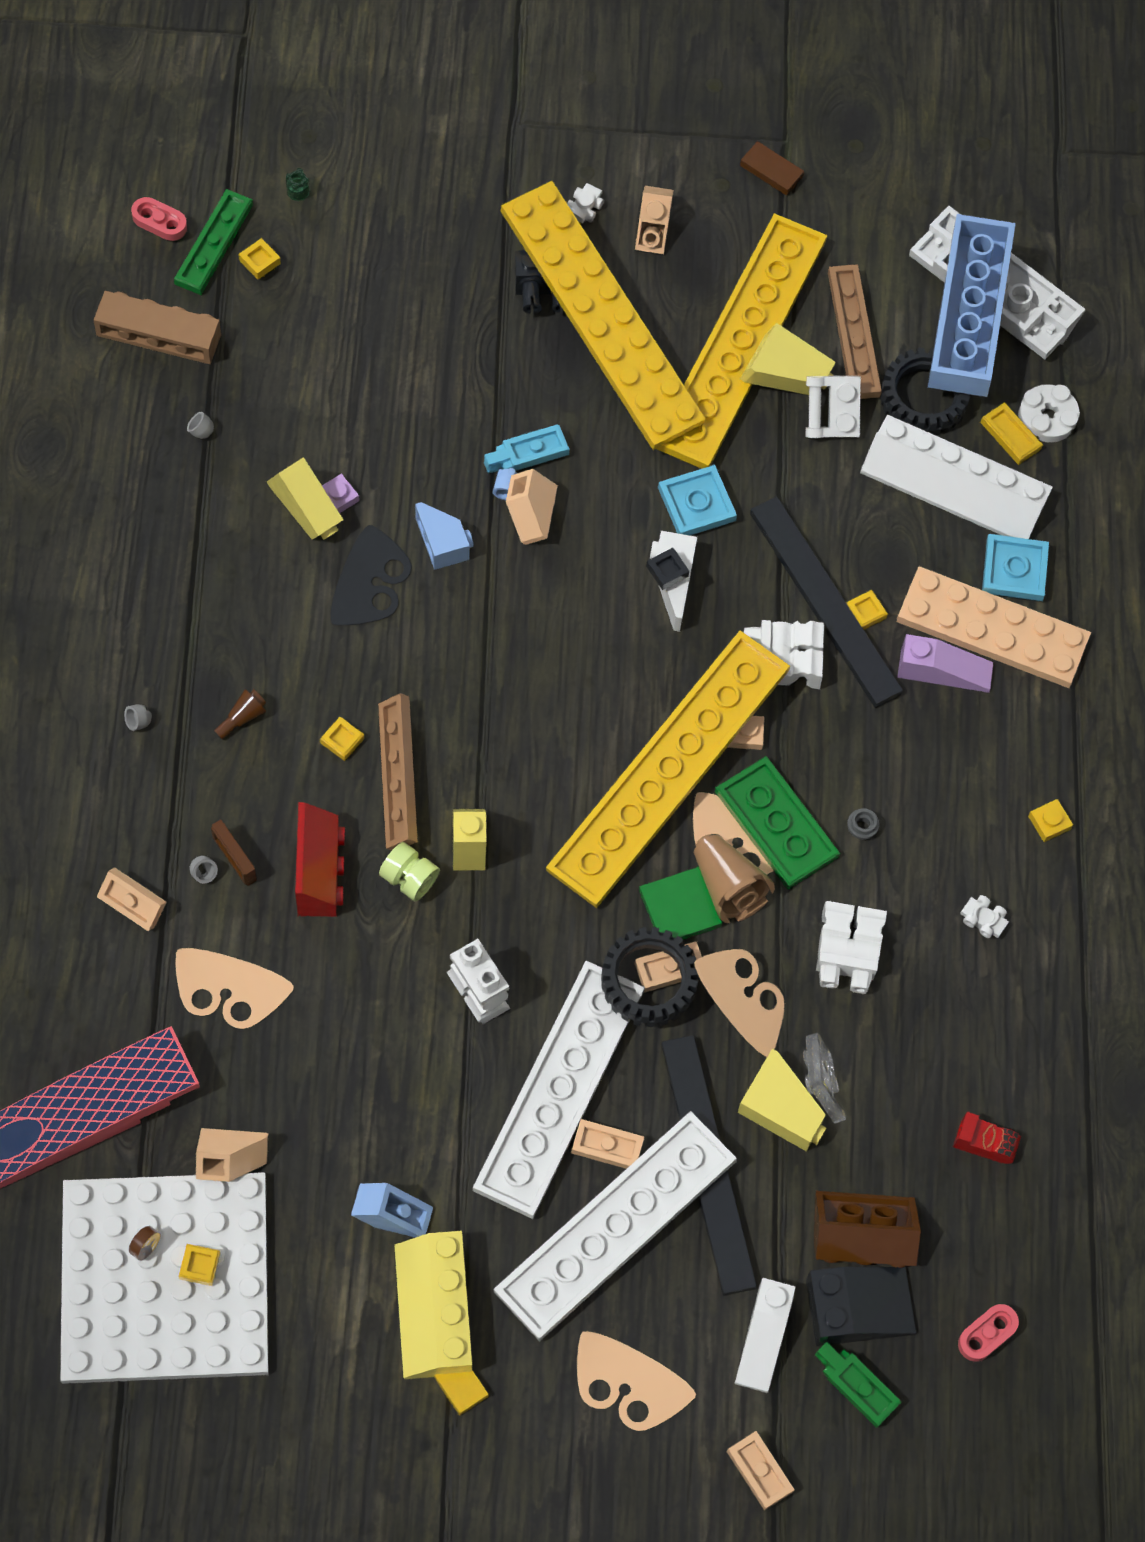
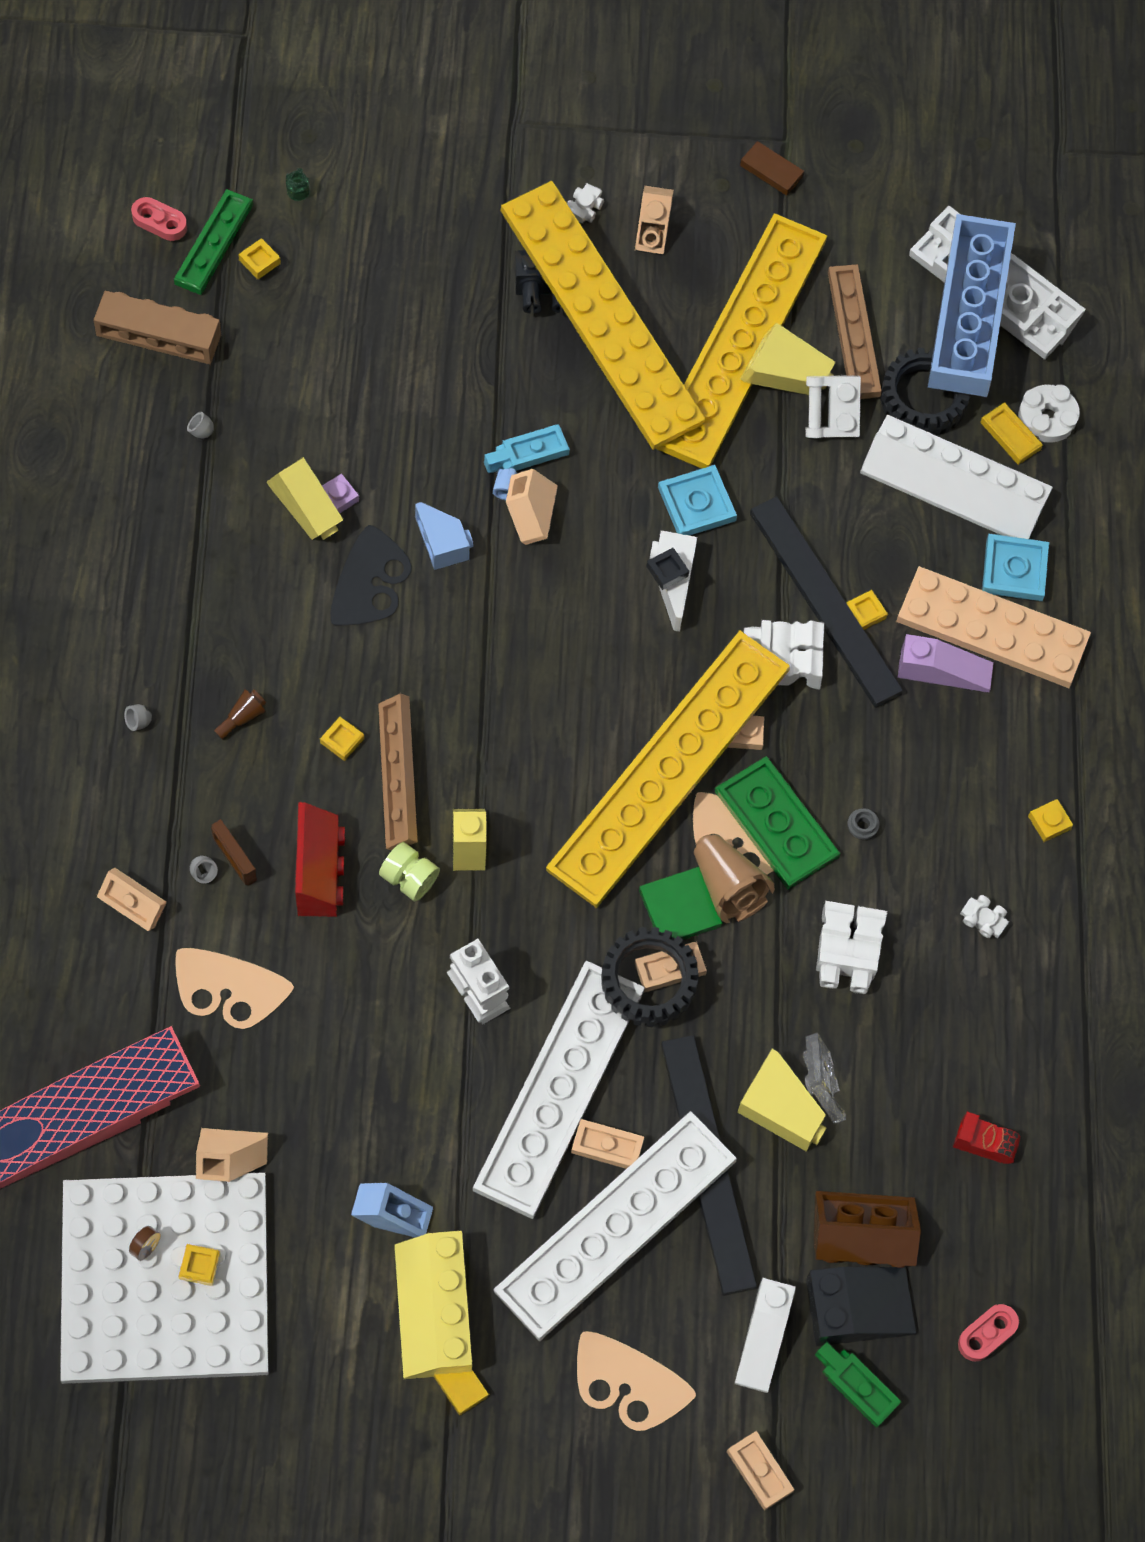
light nougat piece [694,949,784,1057] -> none

